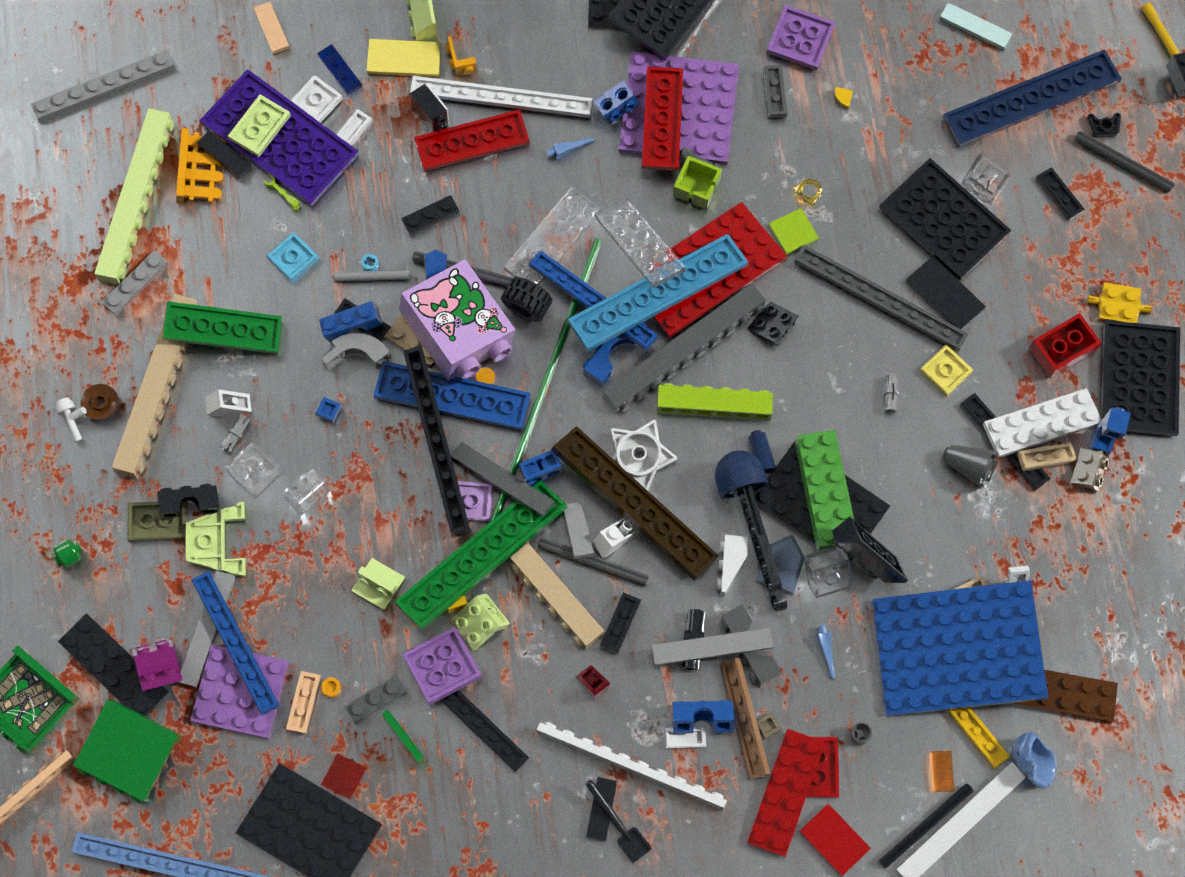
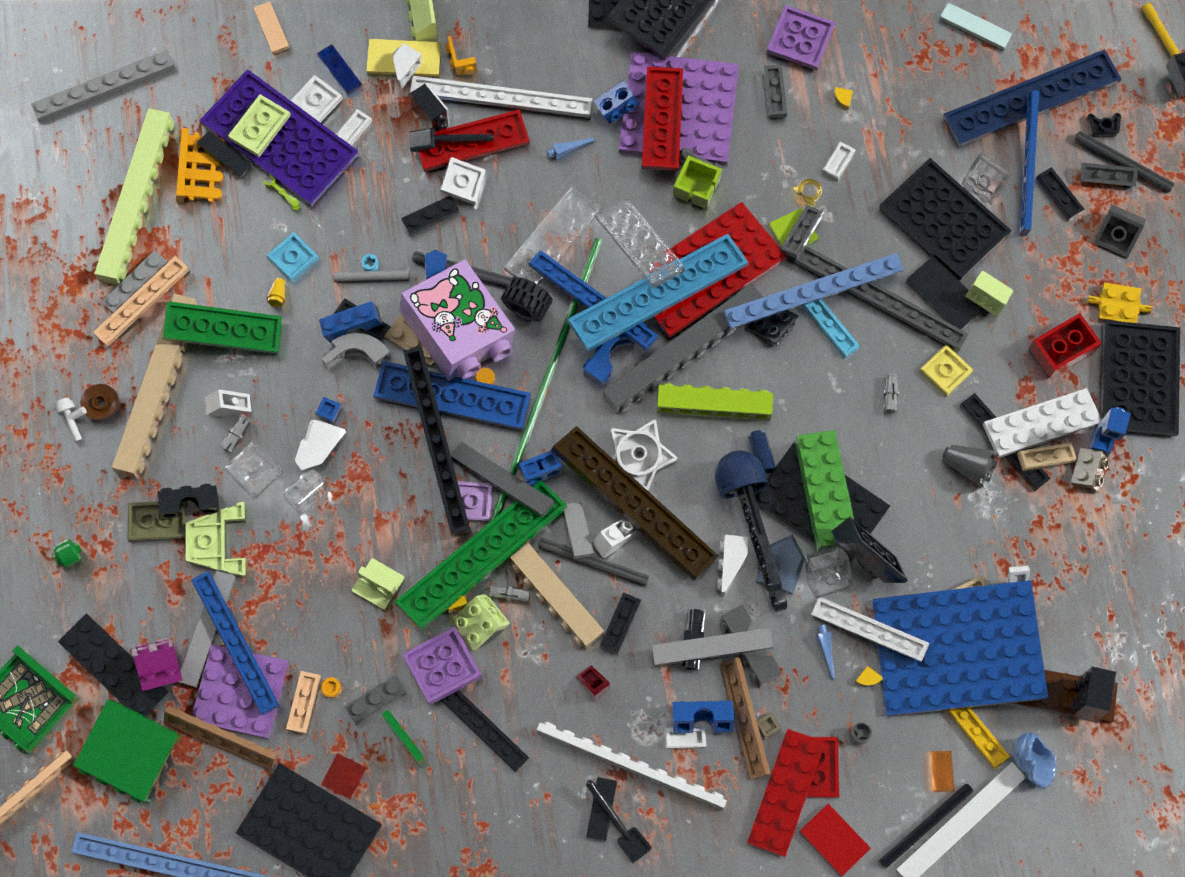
none -> light nougat plate [93,256,189,347]
none -> medium nougat plate [163,706,277,771]
none -> yellow cone [266,278,285,307]
none -> white panel [295,420,346,471]
none -> white slope [393,43,423,89]
none -> black piece [410,128,494,152]
none -> white plate [440,157,486,205]
none -> light grey pin [489,584,530,603]
none -> medium blue plate [723,253,904,330]
none -> dark grey tile [780,205,824,259]
none -> medium azure tile [802,299,860,358]
none -> white plate [811,597,929,662]
none -> white tile [822,142,856,181]
none -> yellow tile [855,666,883,686]
none -> yellowish green bracket [965,271,1013,317]
none -> blue tile [1020,90,1039,235]
none -> black brick [1070,666,1116,722]
none -> dark grey plate [1079,163,1138,186]
none -> dark grey slope [1094,204,1146,258]

